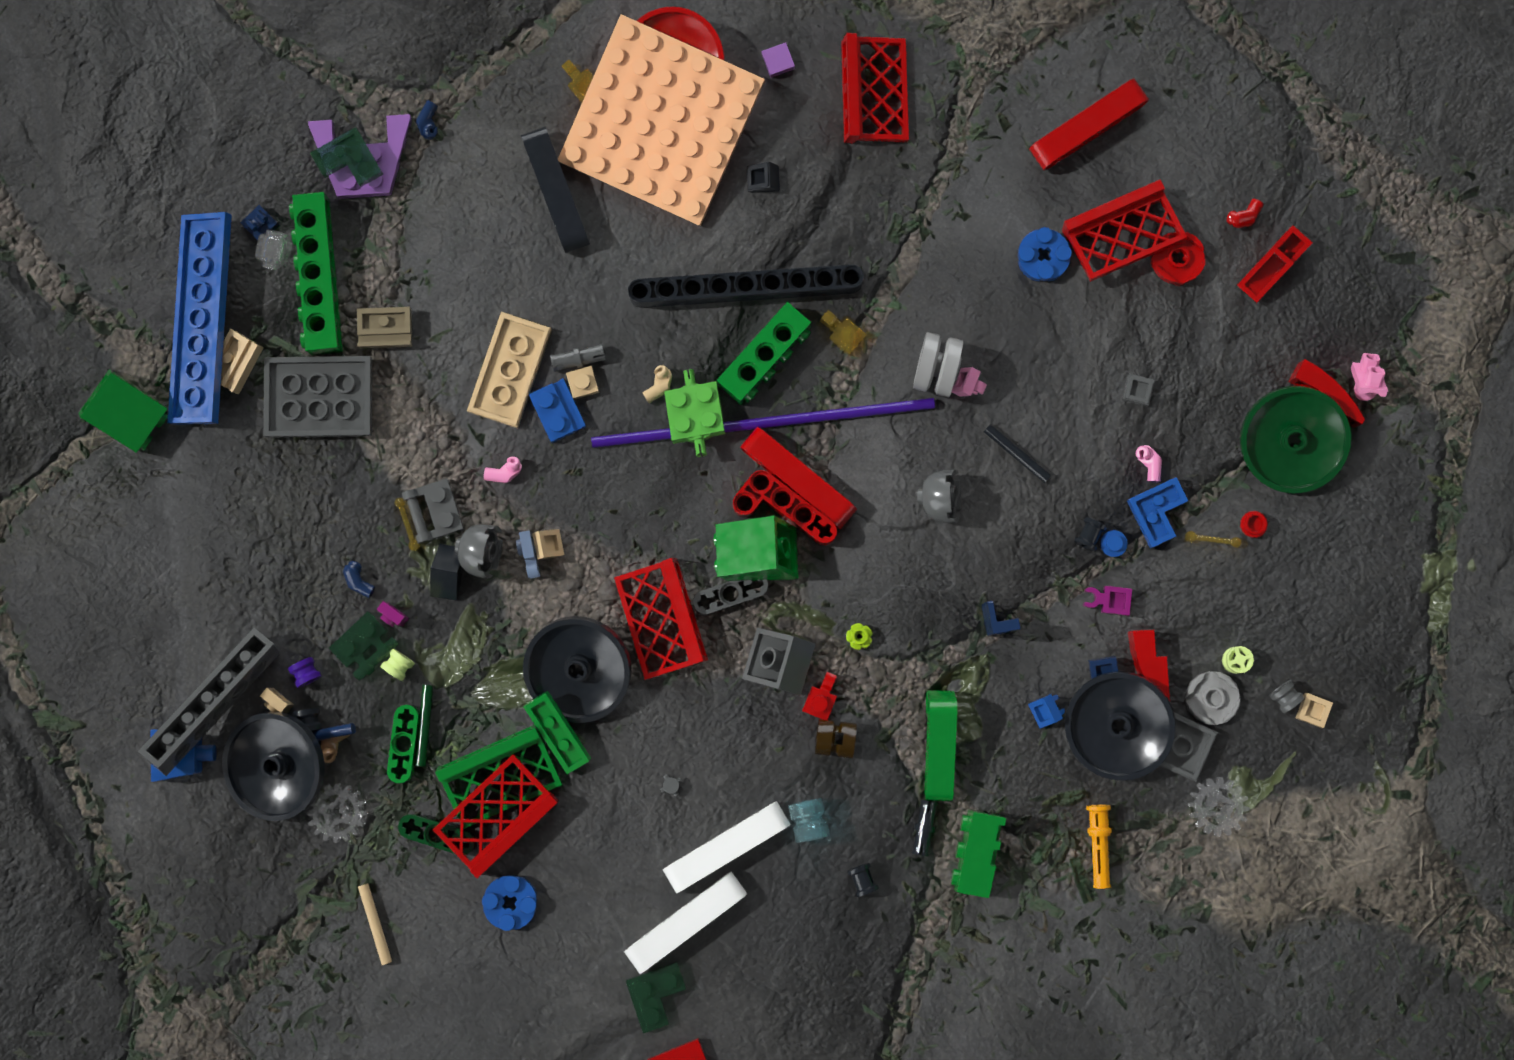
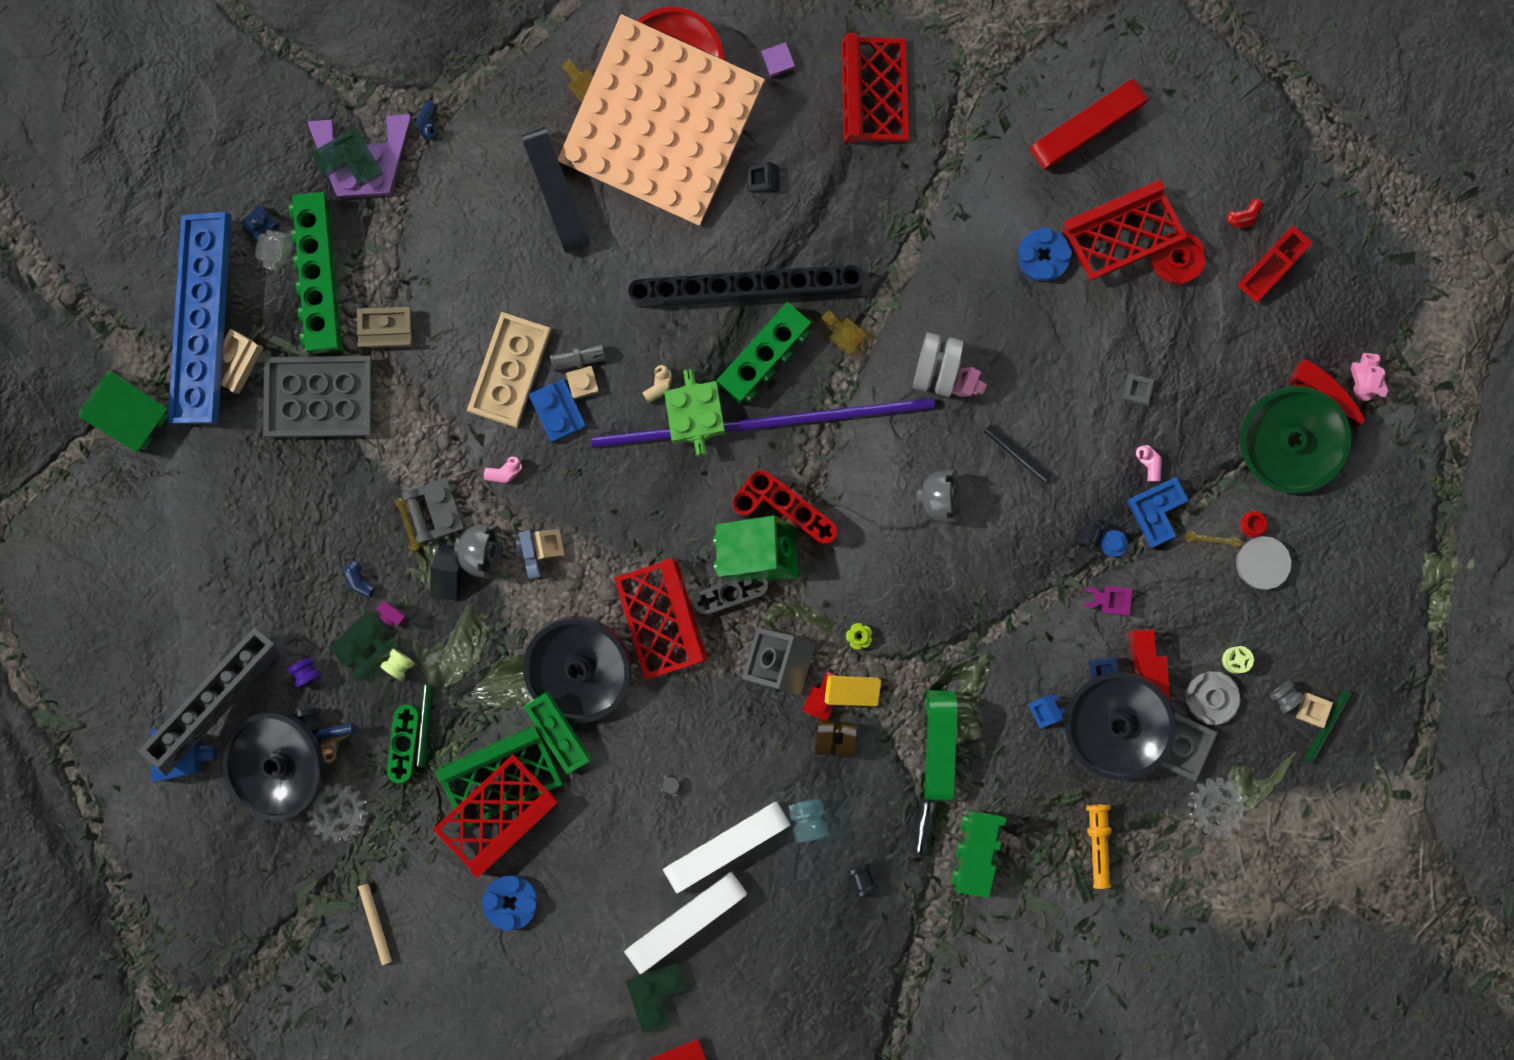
tan plate [260,688,294,713] -> none
dark green beam [398,814,476,855] -> none
red beam [740,427,857,530] -> none
dark blue panel [982,601,1020,636] -> none
none -> yellow tile [825,676,881,706]
none -> light grey tile [1236,536,1291,590]
none -> dark green bar [1304,689,1353,764]

